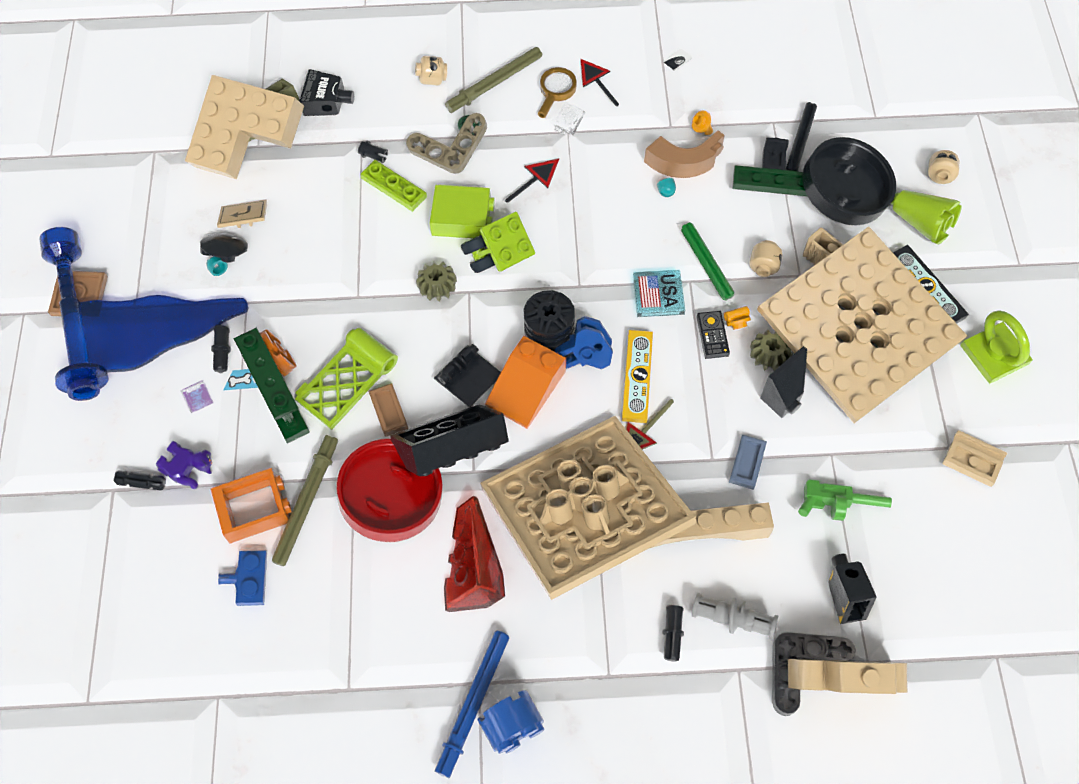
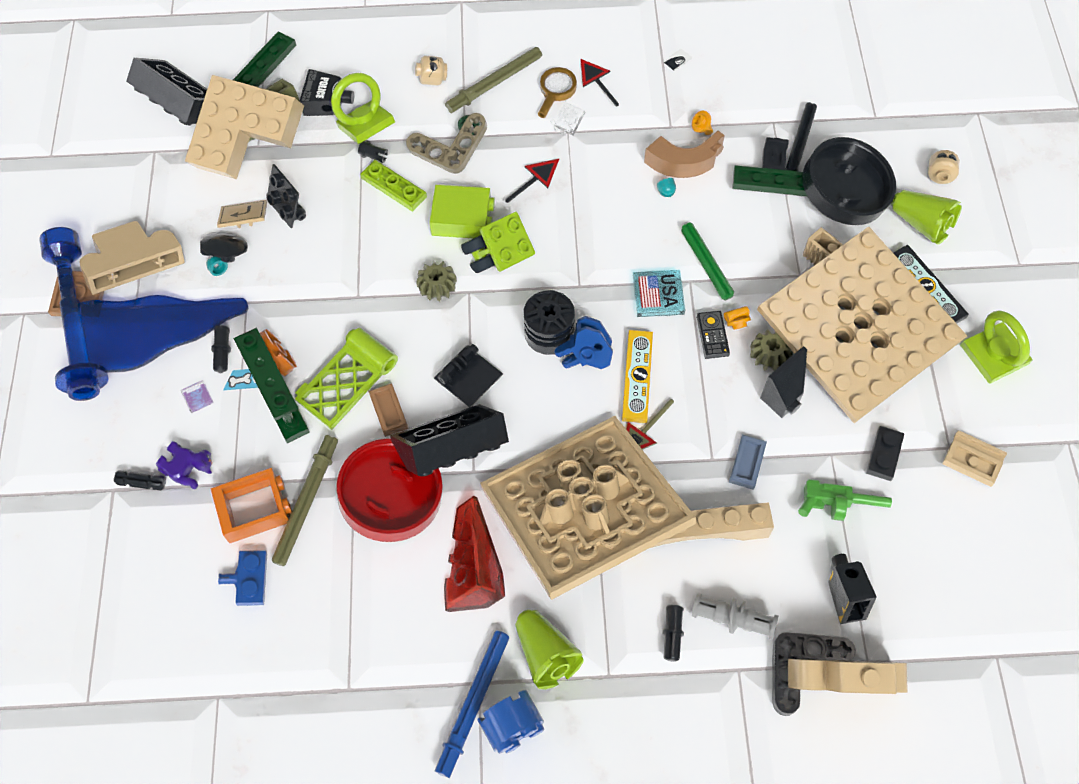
orange slope [485,336,566,429] -> none
tan head [750,240,783,277] -> none
none -> tan brick [79,221,185,295]
none -> slope [126,57,207,126]
none -> dark green plate [233,31,297,87]
none -> black hinge [266,164,306,228]
none -> lime tile [331,73,395,144]
none -> lime cone [515,610,584,690]
none -> black plate [866,426,905,482]

